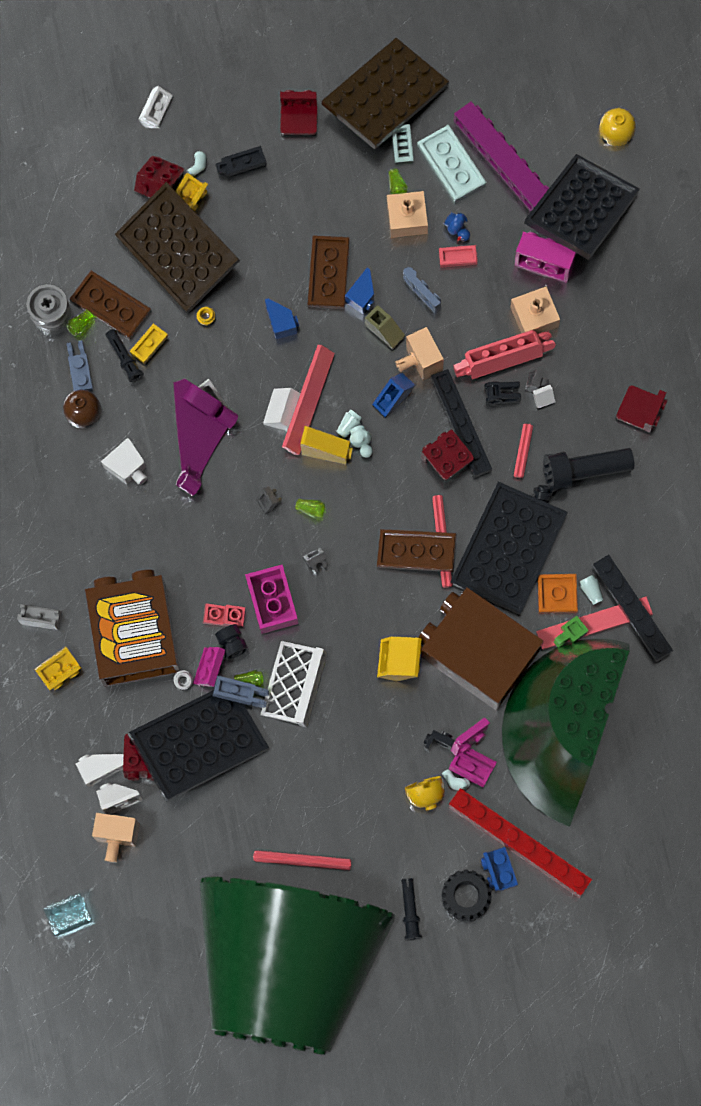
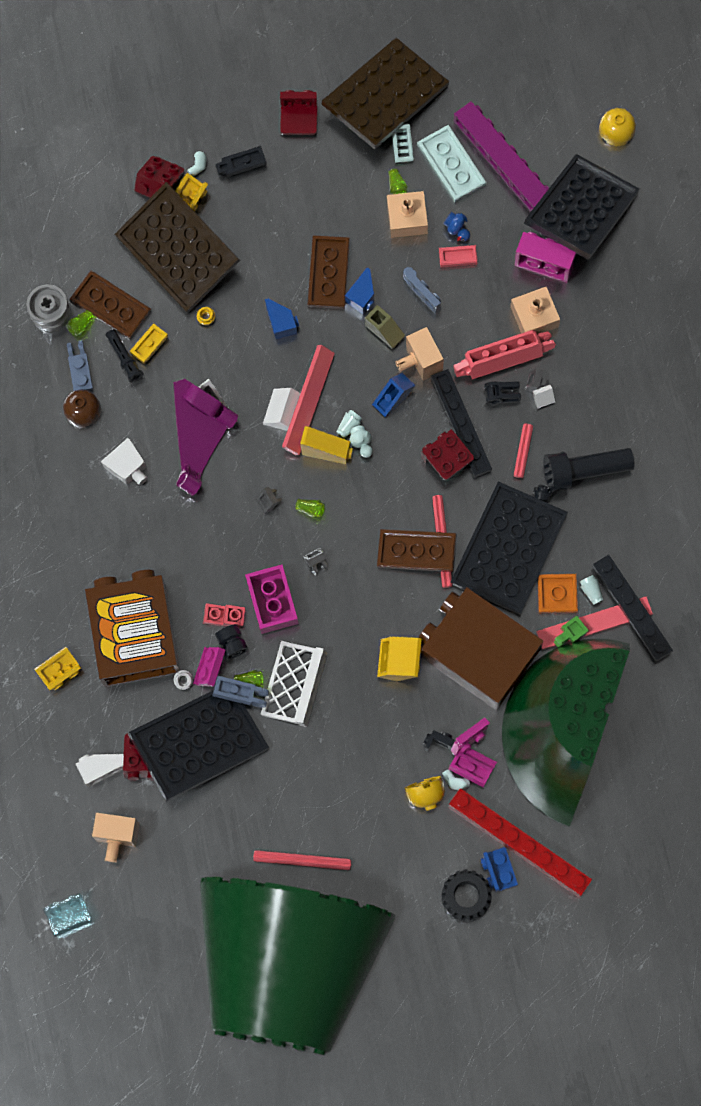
light grey hinge [17,604,62,630] -> none
white slope [96,783,144,815] -> none
white slope [139,86,173,127] -> none
black pin [401,878,422,941] -> none
dark red bracket [616,385,668,433] -> none

